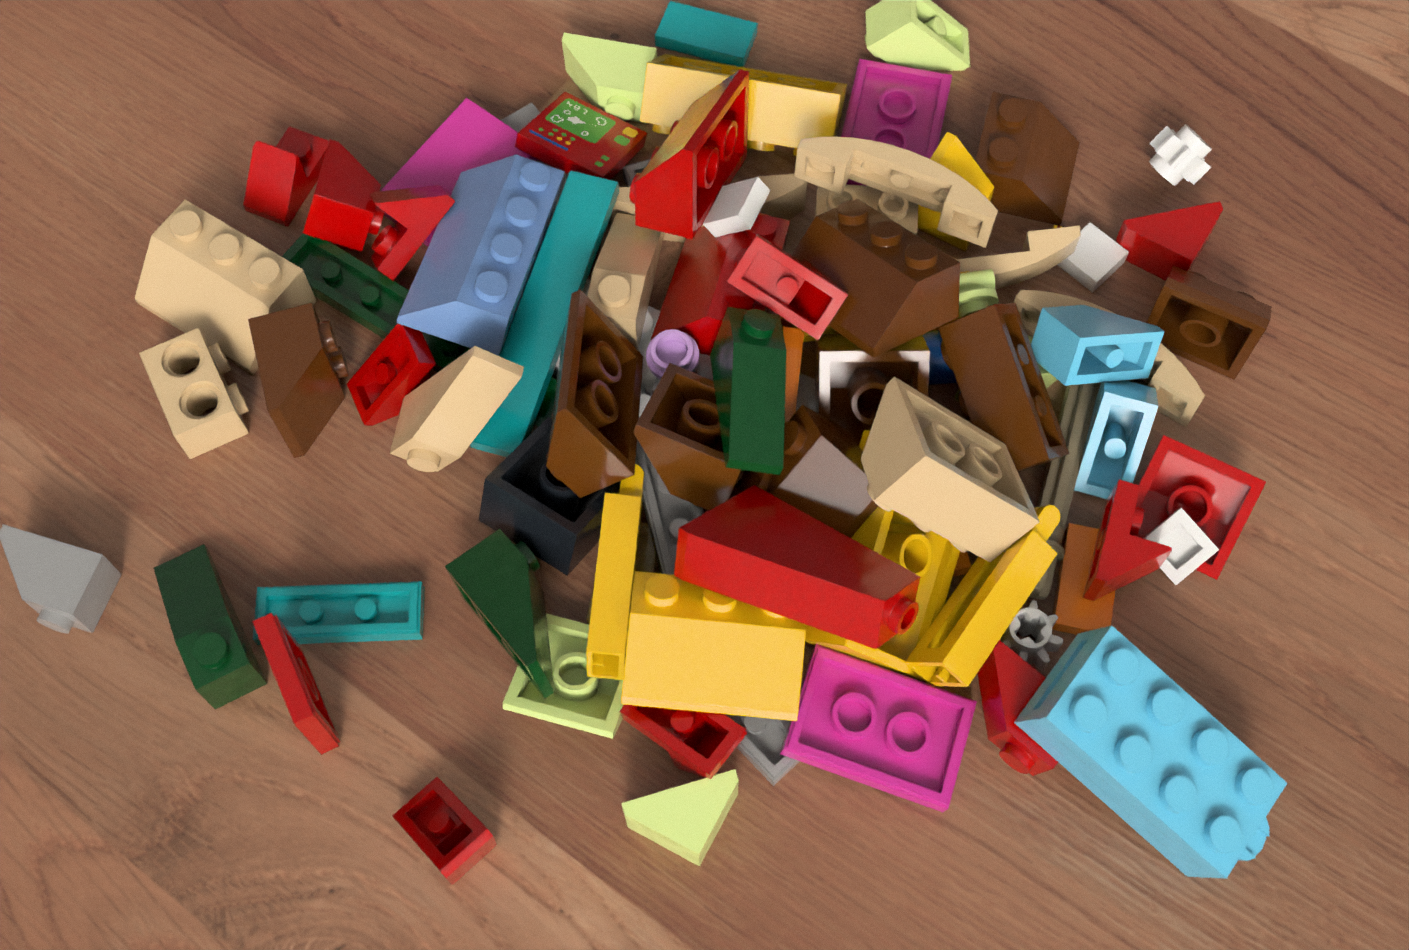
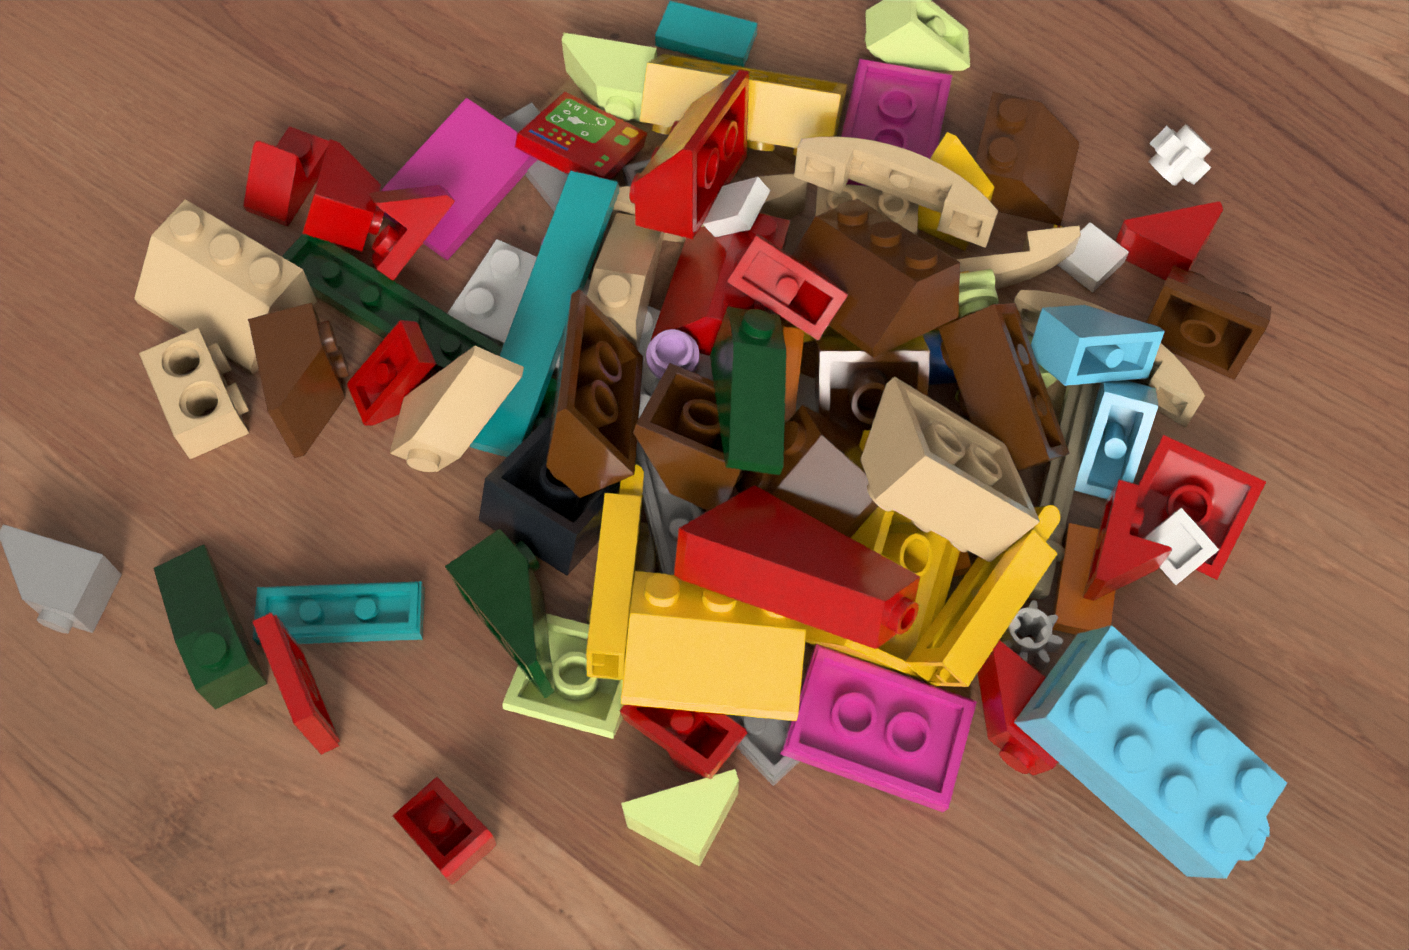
medium blue slope [397,154,565,356] -> none

